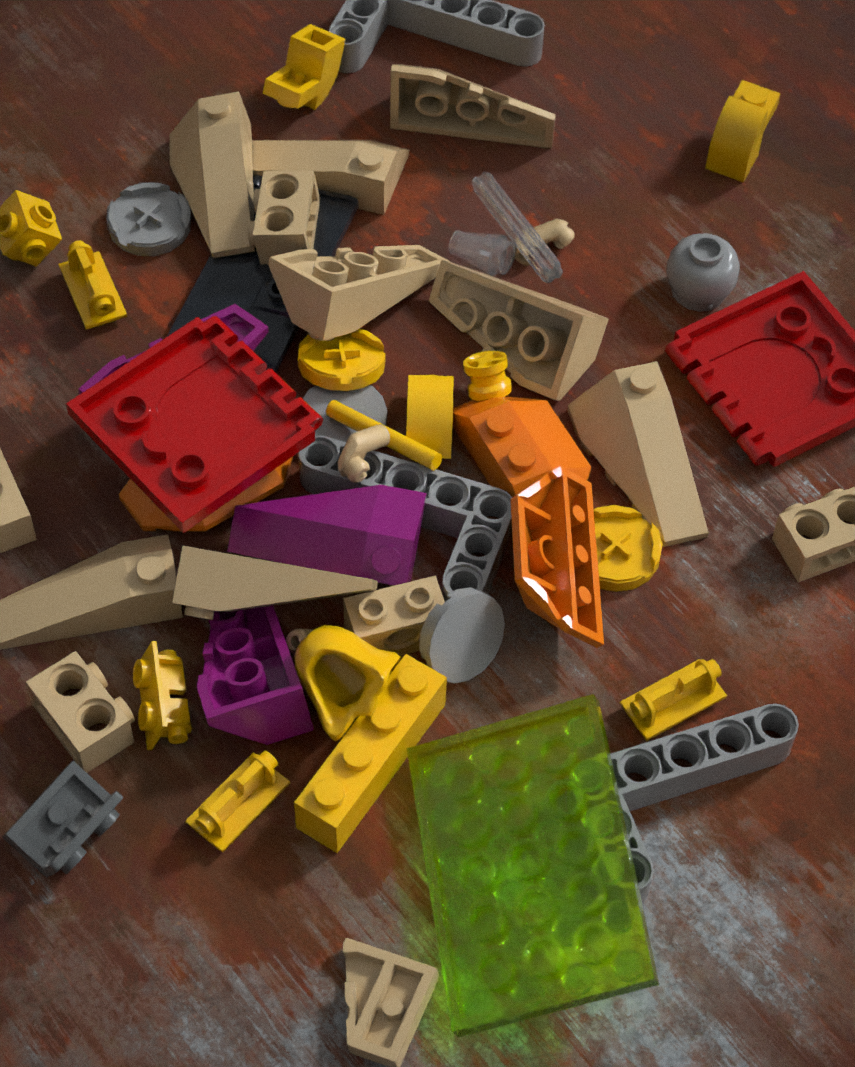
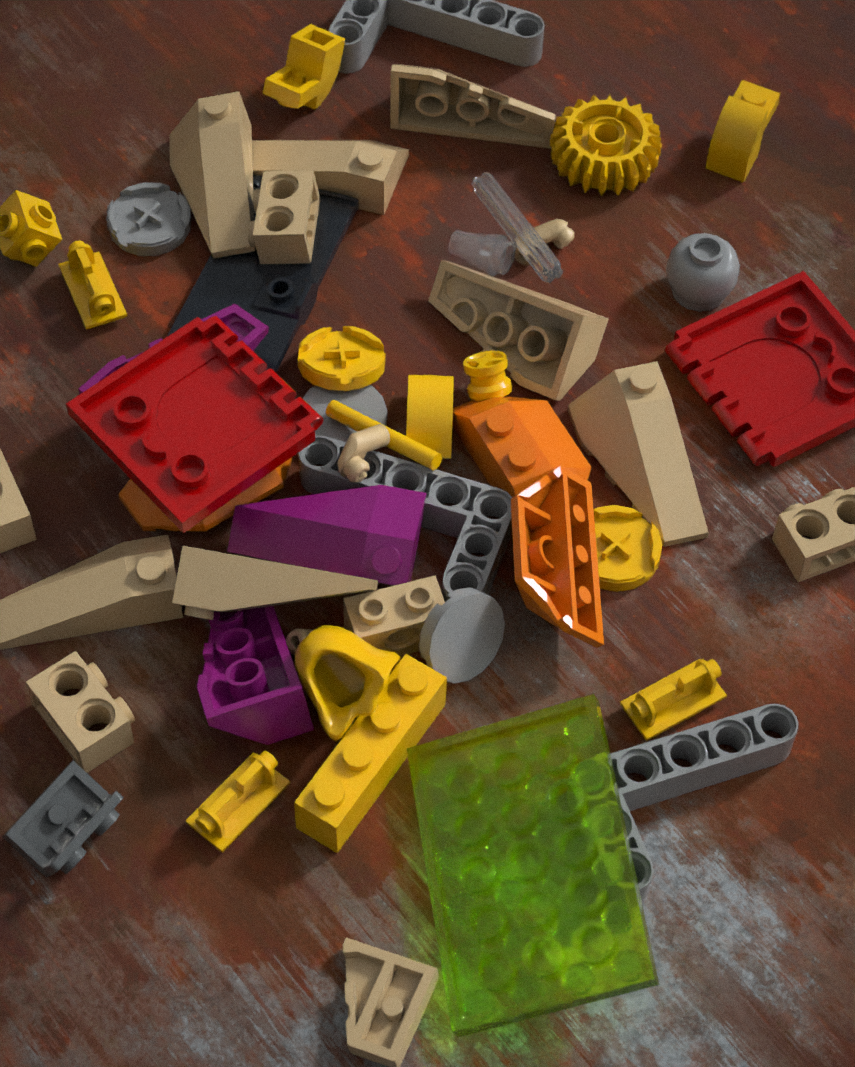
yellow hinge [133,641,192,750] -> none
tan wedge [268,245,450,341] -> none
none -> yellow gear [550,94,662,196]

